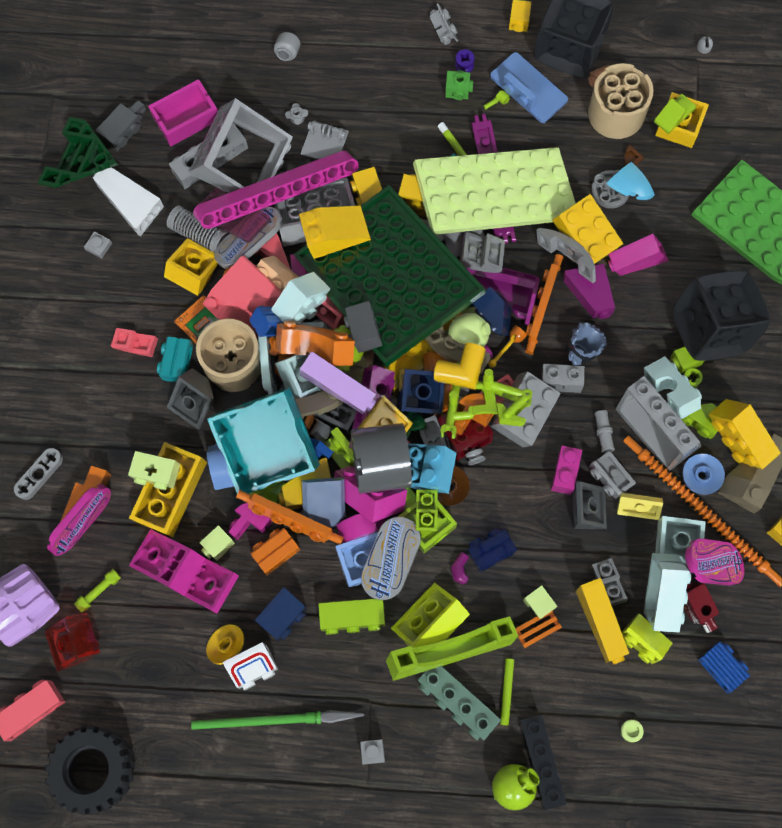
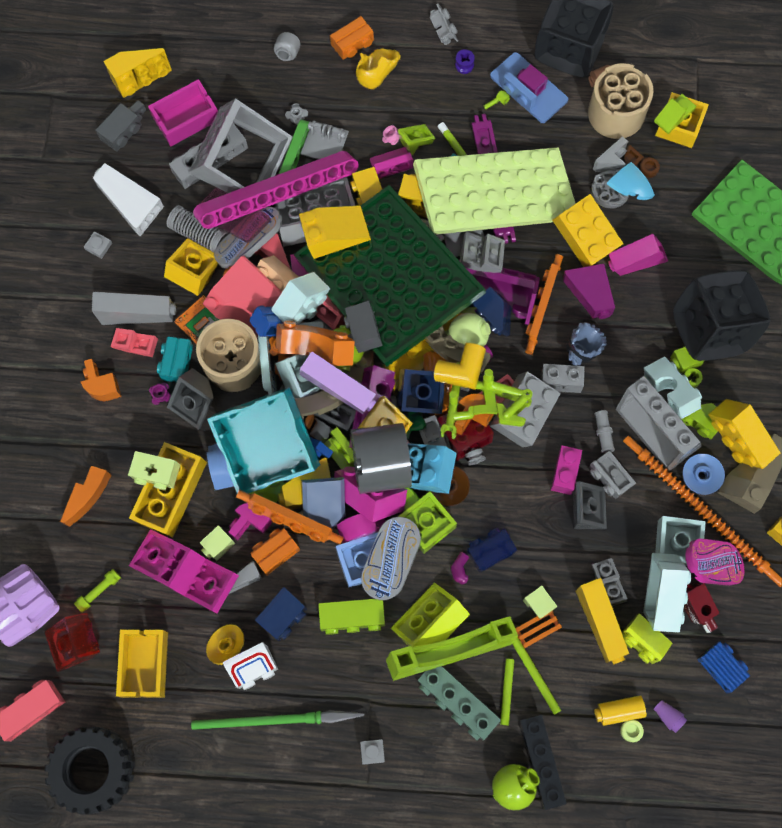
light grey beam [14,448,63,500] -> none
dark green wedge [37,117,118,188] -> none
dark pink tile [47,484,111,556] -> none
lime slope [416,490,438,532] -> none
bright green brick [445,71,473,100] -> none
hinge [488,325,527,367] -> none
yellow brick [509,0,531,32] -> none
light grey slope [537,228,596,283] -> none
light yellow plate [617,493,663,520] -> none
light grey hinge [697,37,713,54] -> none
none -> orange brick [81,359,121,401]
none -> light grey slope [92,292,176,325]
none -> yellow slope [103,48,172,98]
none -> yellow piece [116,630,168,698]
none -> magenta plate [149,383,171,405]
none -> light grey slope [229,561,262,594]
none -> bright green beam [279,119,309,174]
none -> orange brick [330,16,374,60]
none -> yellow piece [356,48,401,90]
none -> dark pink panel [370,147,413,179]
none -> bright pink plate [382,125,400,145]
none -> lime slope [397,124,435,155]
none -> lime bar [512,637,561,715]
none -> magenta brick [517,64,548,96]
none -> light grey slope [593,136,628,172]
none -> yellow brick [594,695,646,726]
none -> reddish brown tile [639,157,660,178]
none -> medium lavender cone [653,700,687,733]

